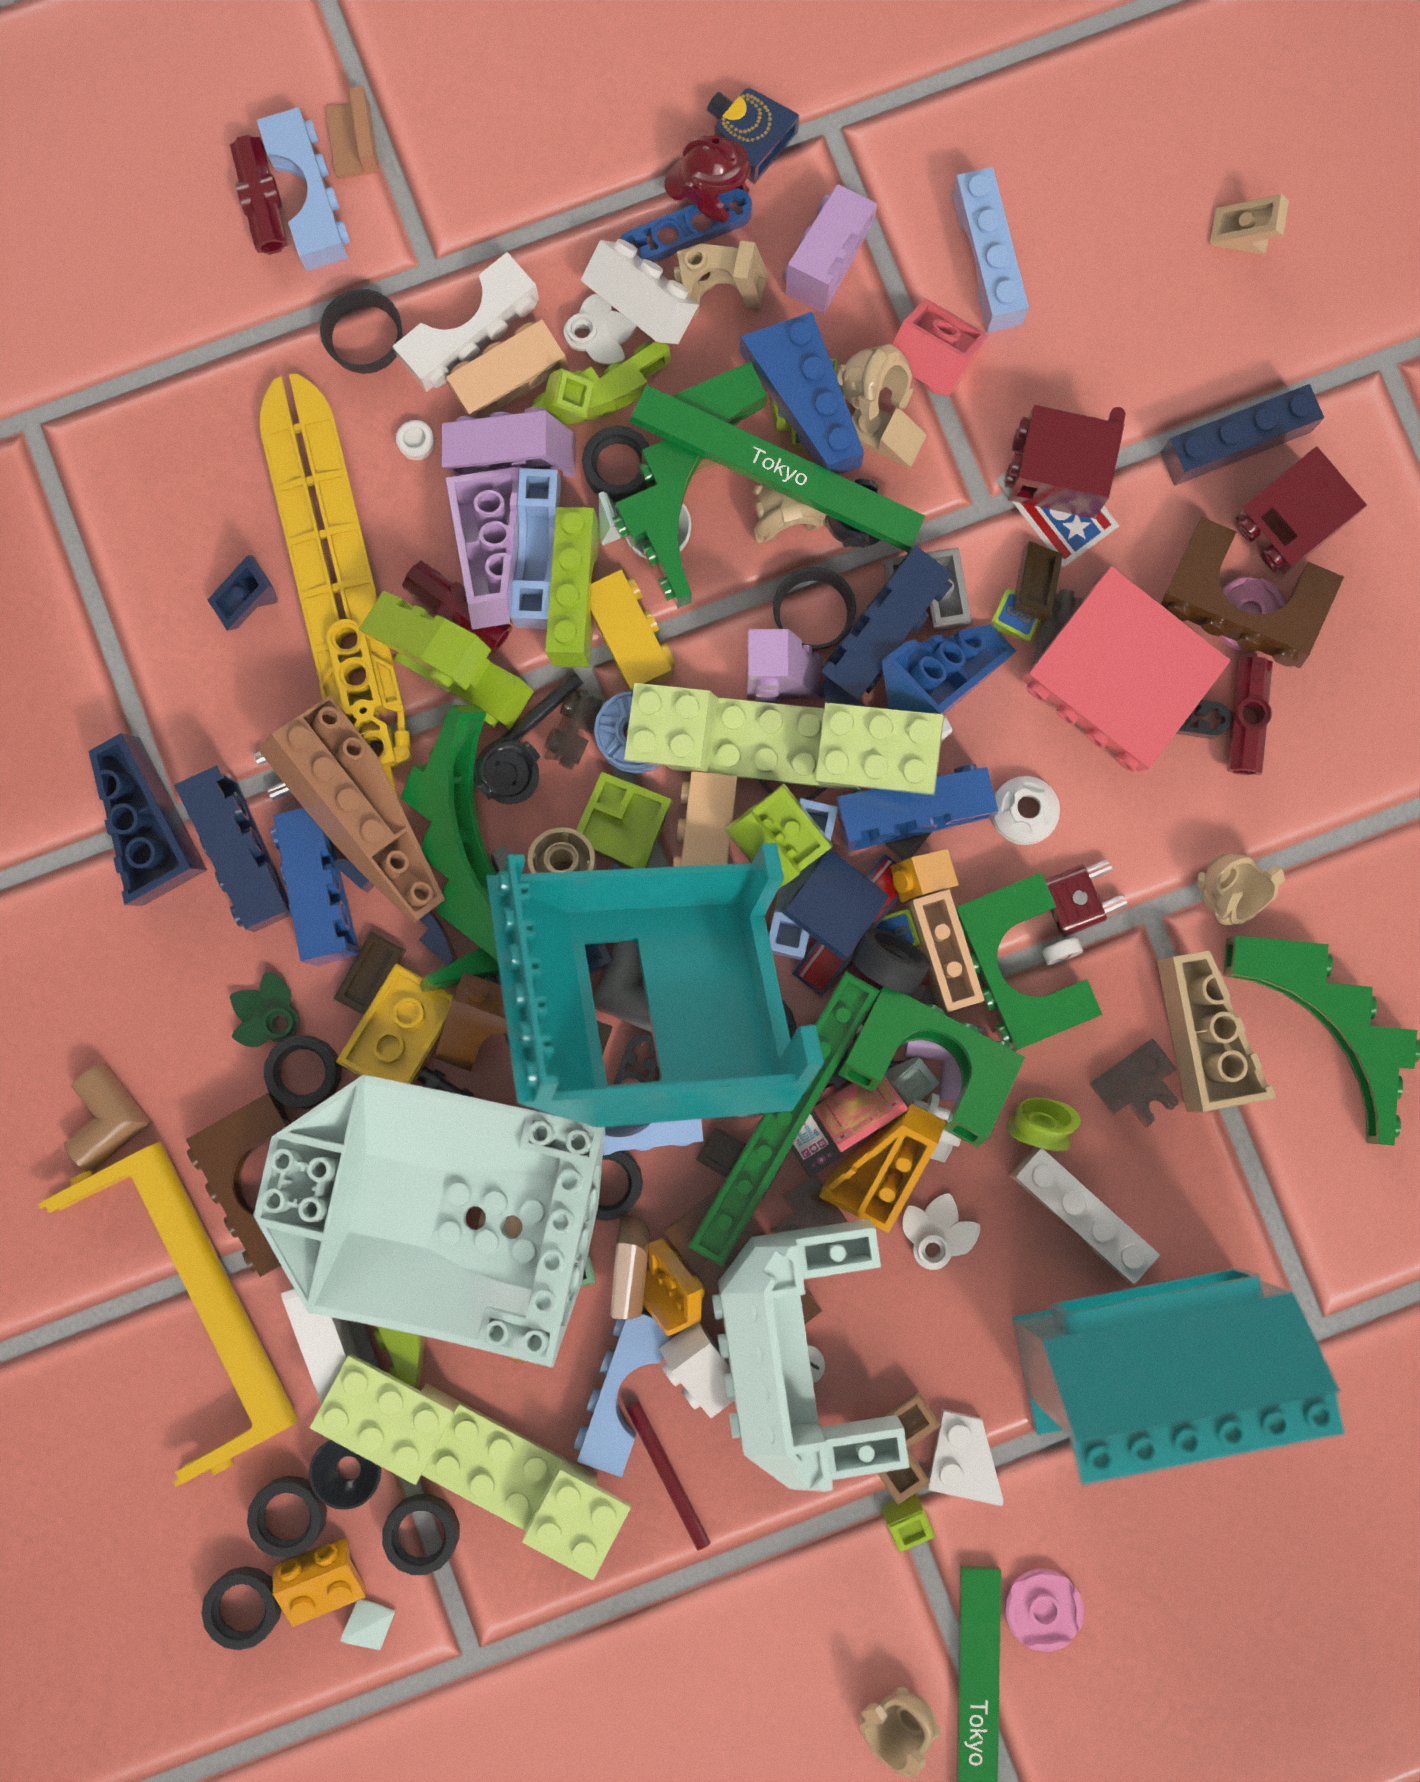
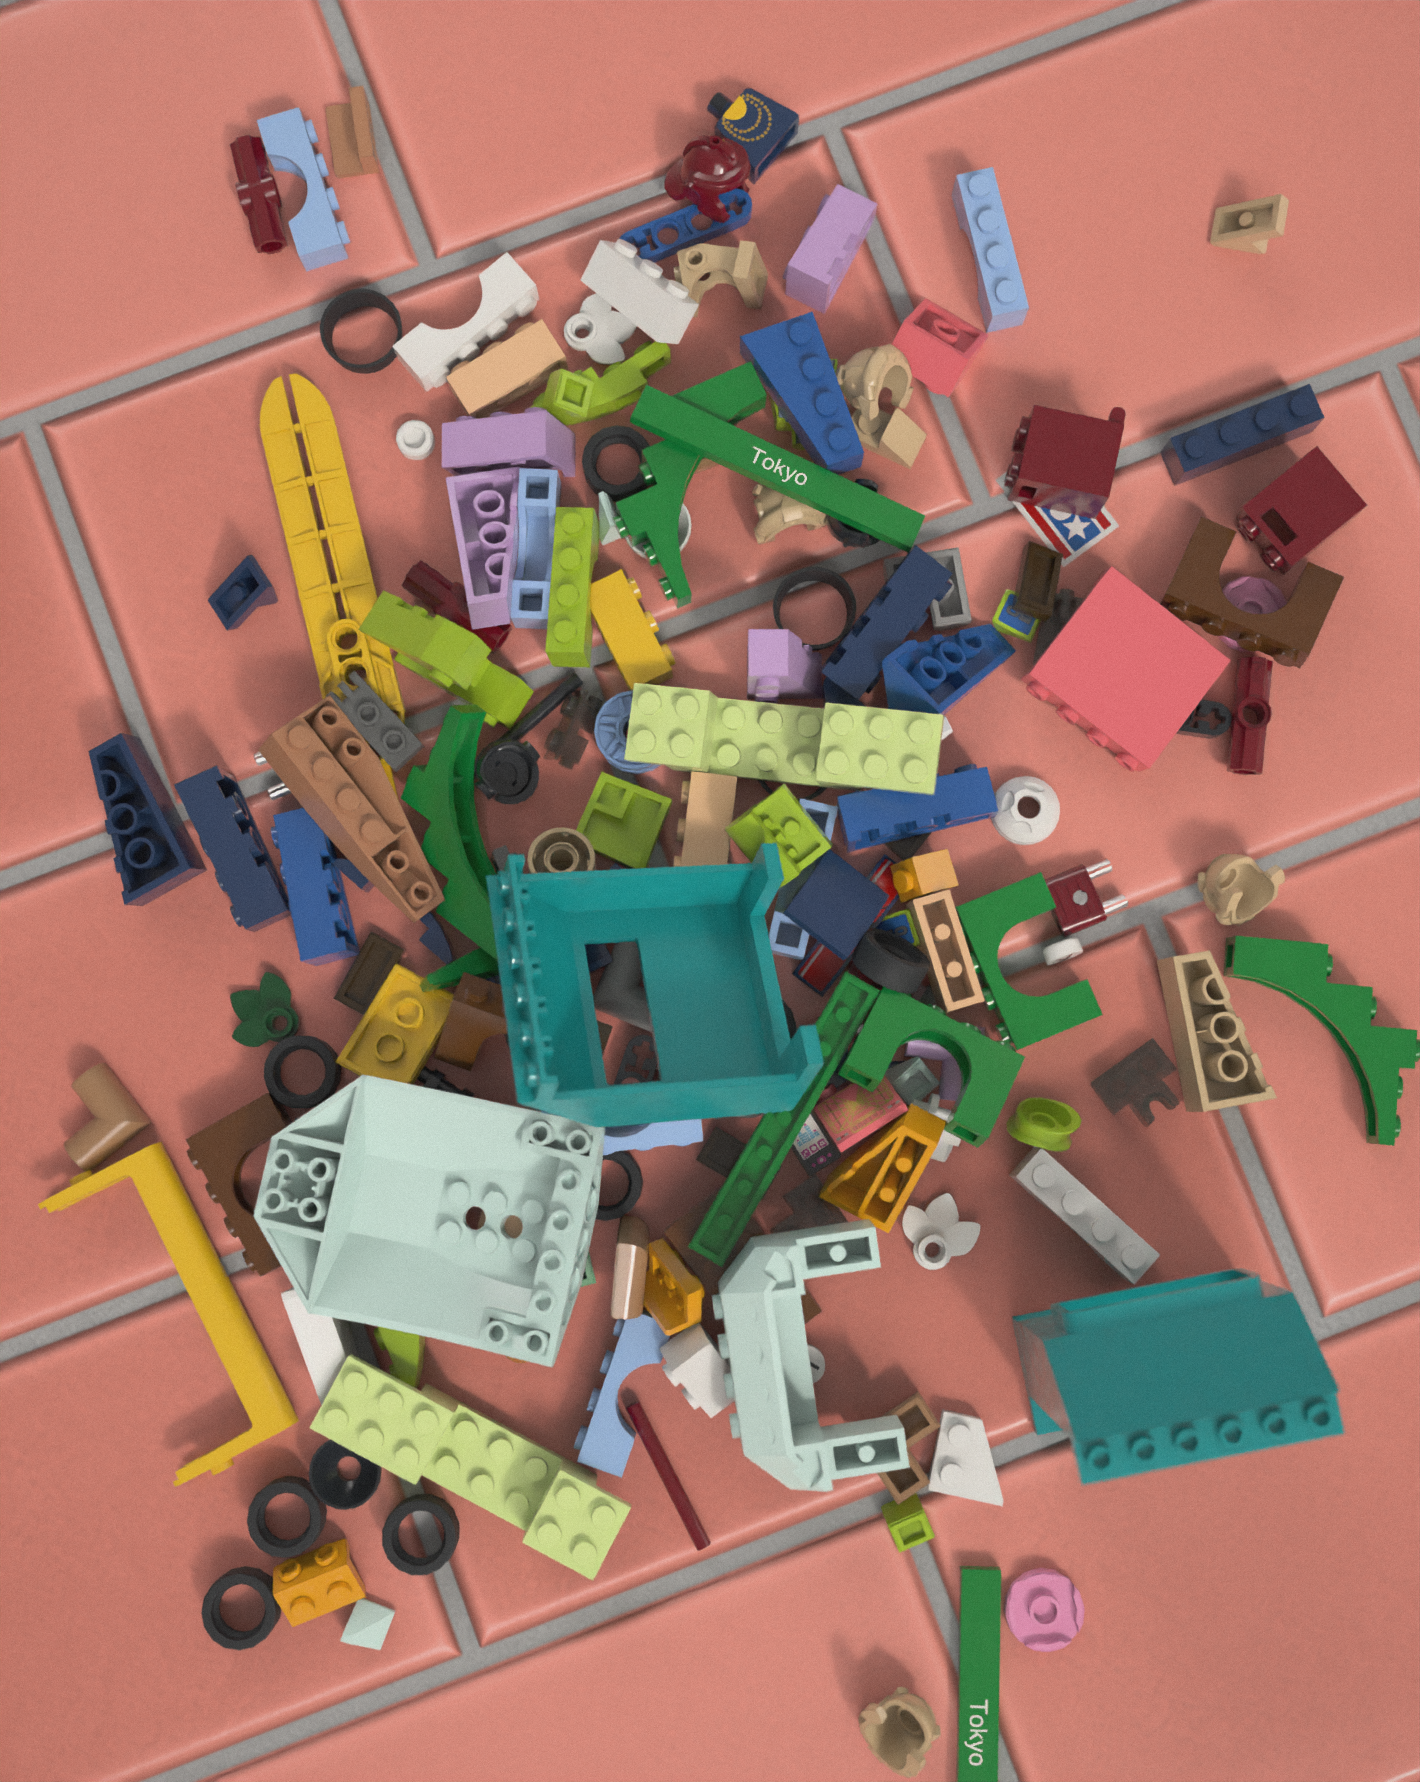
none -> dark grey hinge [326,671,425,772]

